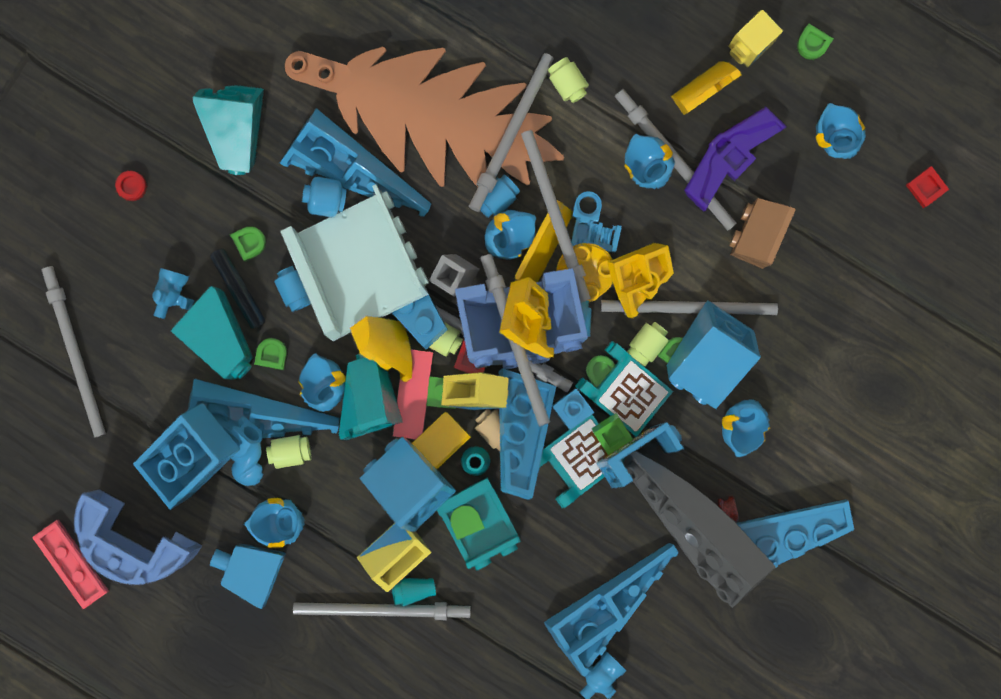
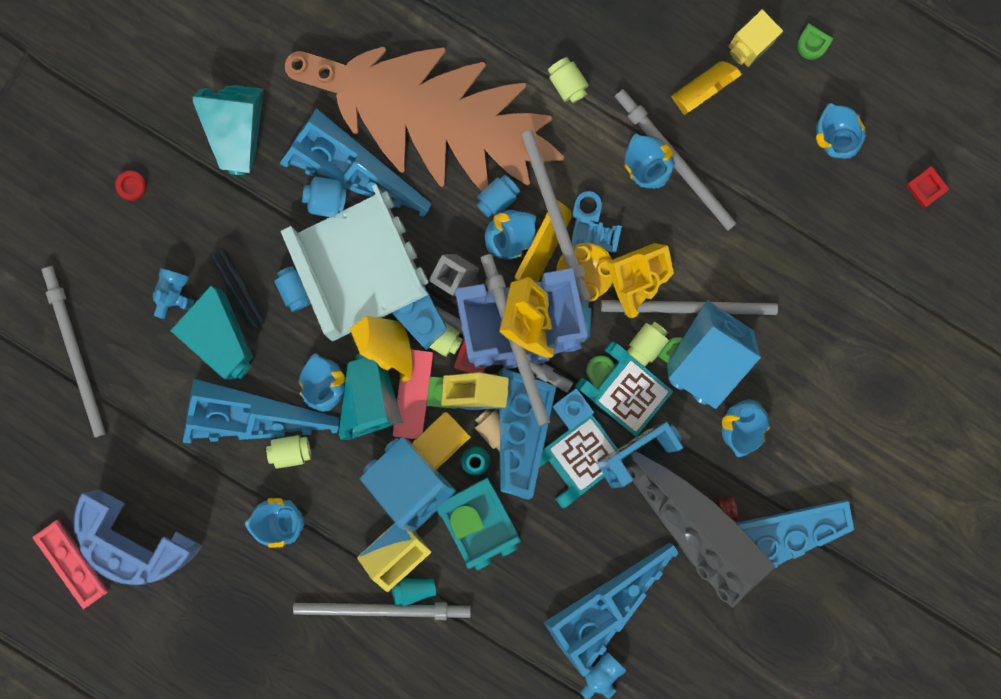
dark azure brick [133,403,240,510] -> none
dark azure torso [210,543,286,609] -> none
dark azure animal [223,416,263,486] -> none
bright green tile [231,227,266,262] -> none
bright green tile [254,338,287,370] -> none
light grey bar [469,54,554,212] -> none
bright green plate [591,413,633,455] -> none
dark purple plate [685,107,787,212] -> none
medium nougat slope [729,198,796,269] -> none

